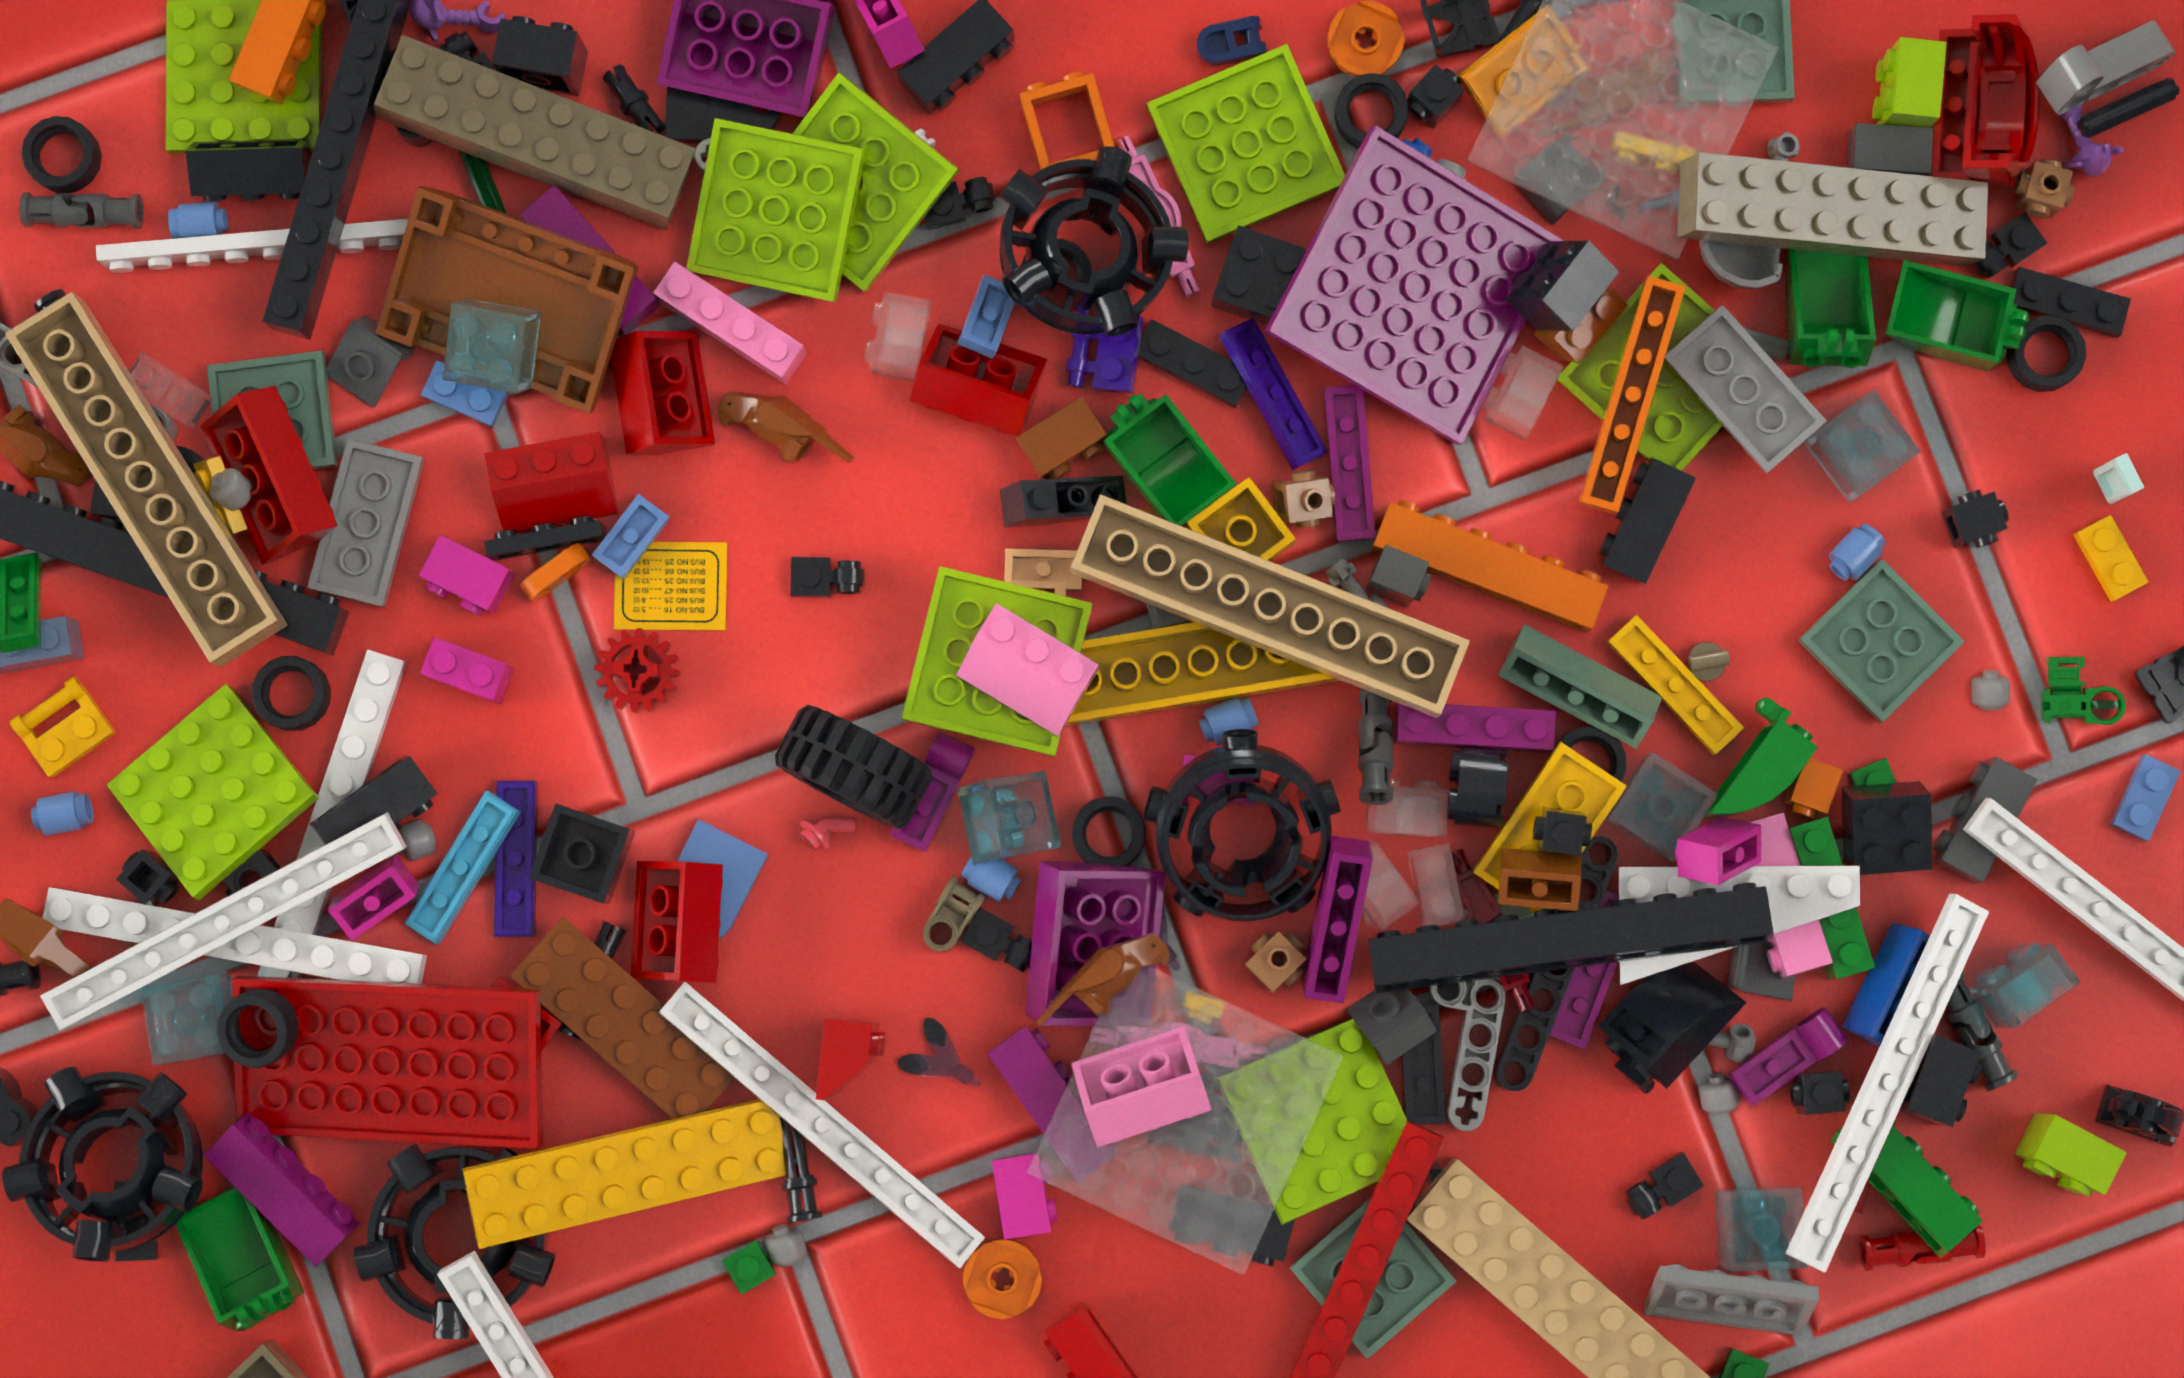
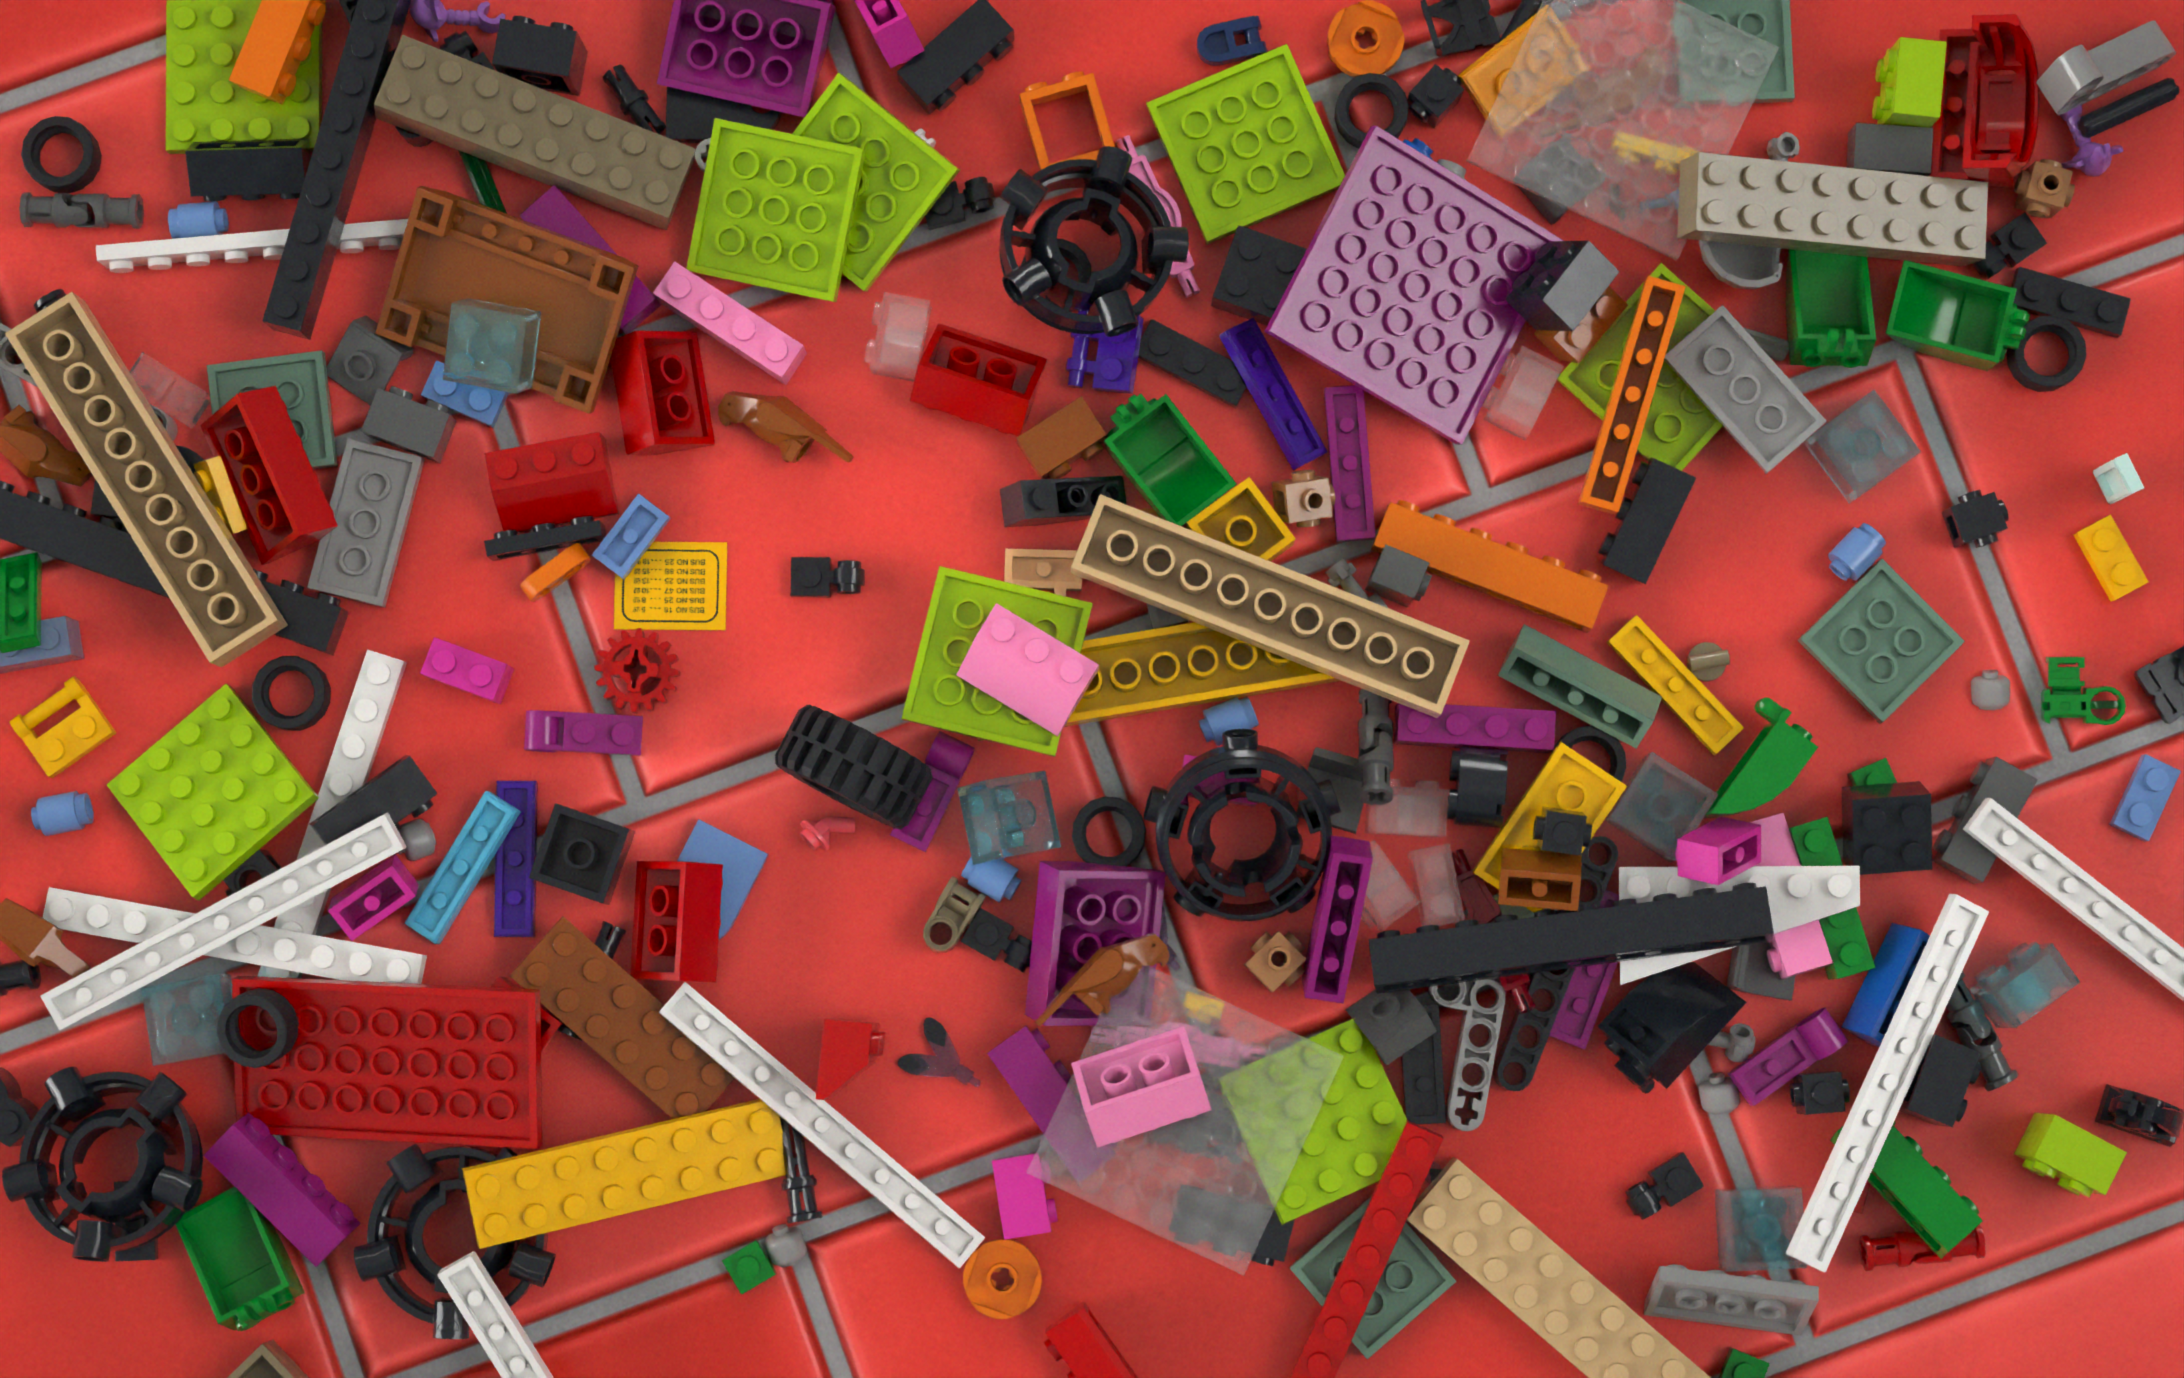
black brick [116,849,180,906] -> none
light grey piece [209,468,253,511] -> none
dark pink brick [418,535,515,616] -> none
medium blue plate [957,274,1015,359] -> none
orange brick [1783,758,1843,820] -> none
none -> dark grey brick [361,386,457,463]
none -> magenta plate [524,710,643,756]
none -> dark grey piece [1296,747,1363,834]

